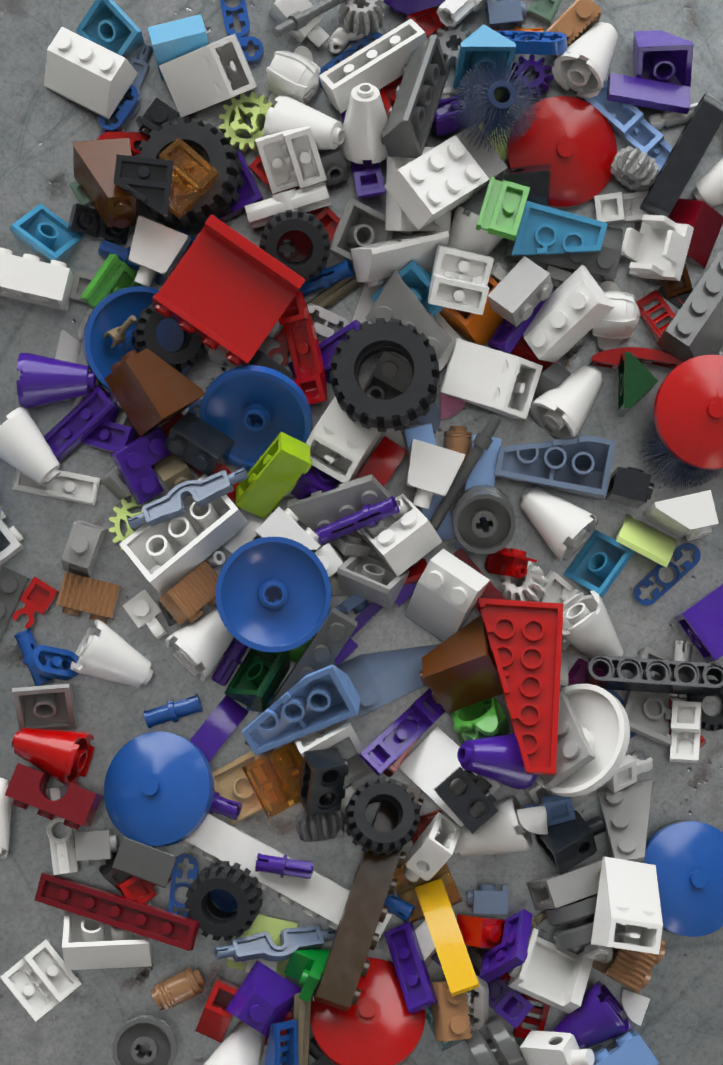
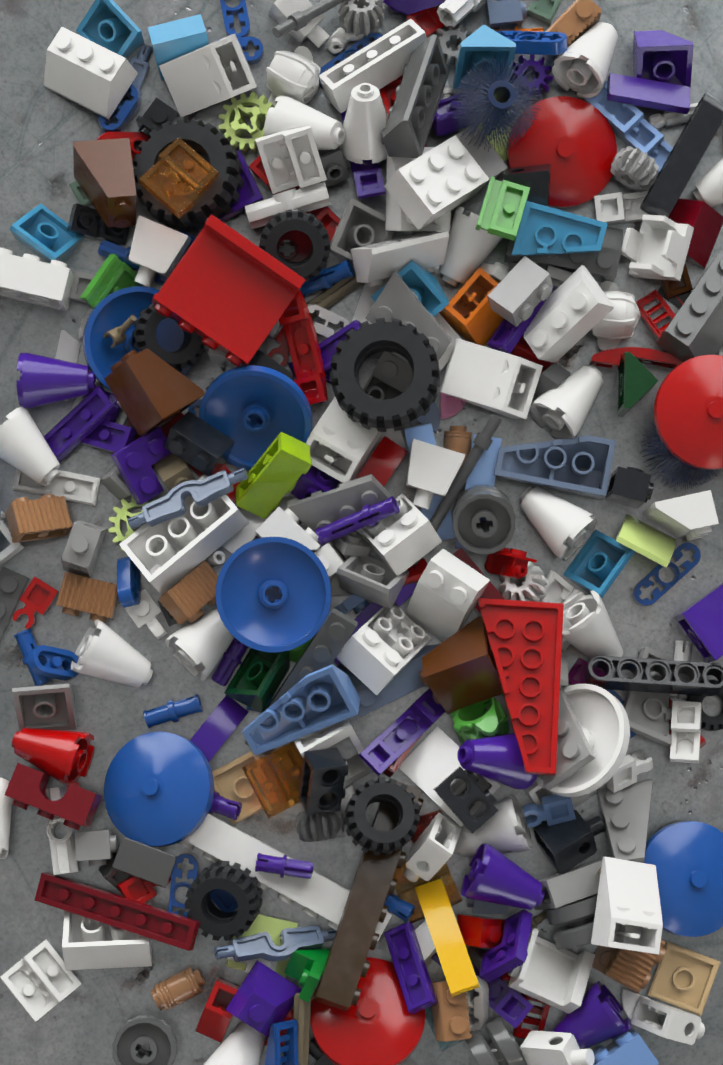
black wing [114,154,174,217] -> none
white slope [428,245,494,315] -> none
white tile [517,806,548,834] -> none
white tile [584,944,613,964] -> none
none -> medium nougat brick [5,494,73,543]
none -> blue beam [117,556,141,608]
none -> white slope [336,604,432,696]
none -> dark purple cone [461,843,545,910]
none -> white torso [631,996,705,1045]
none -> tan tile [646,941,721,1016]

